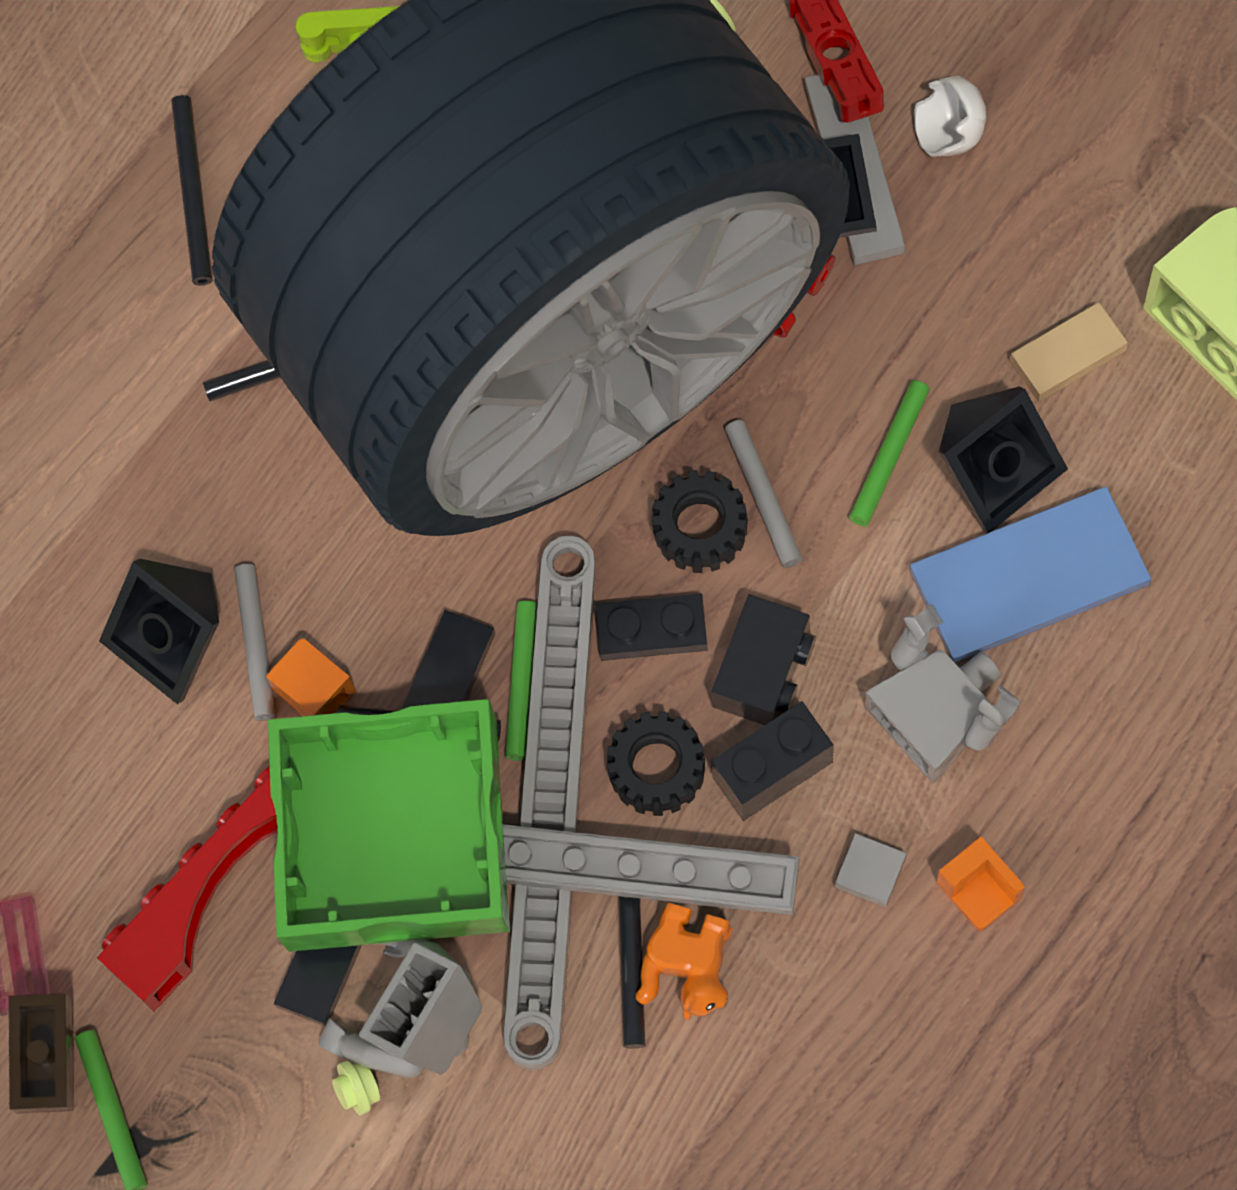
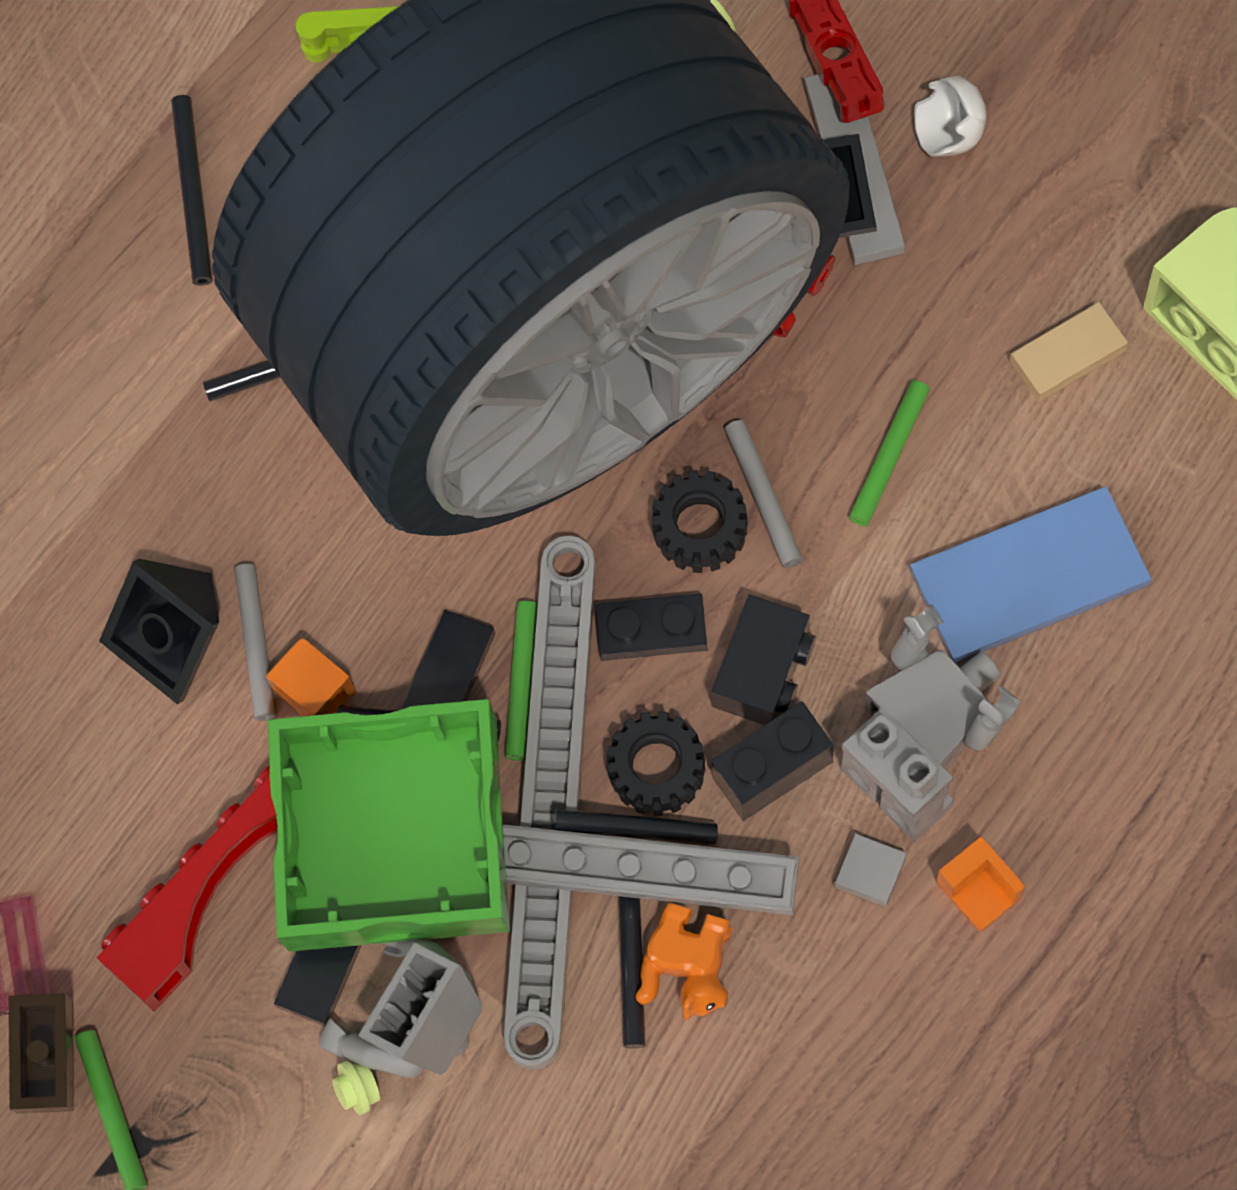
black slope [939,386,1068,533] -> none
none -> black bar [552,809,718,845]
none -> light grey hips [841,707,954,843]

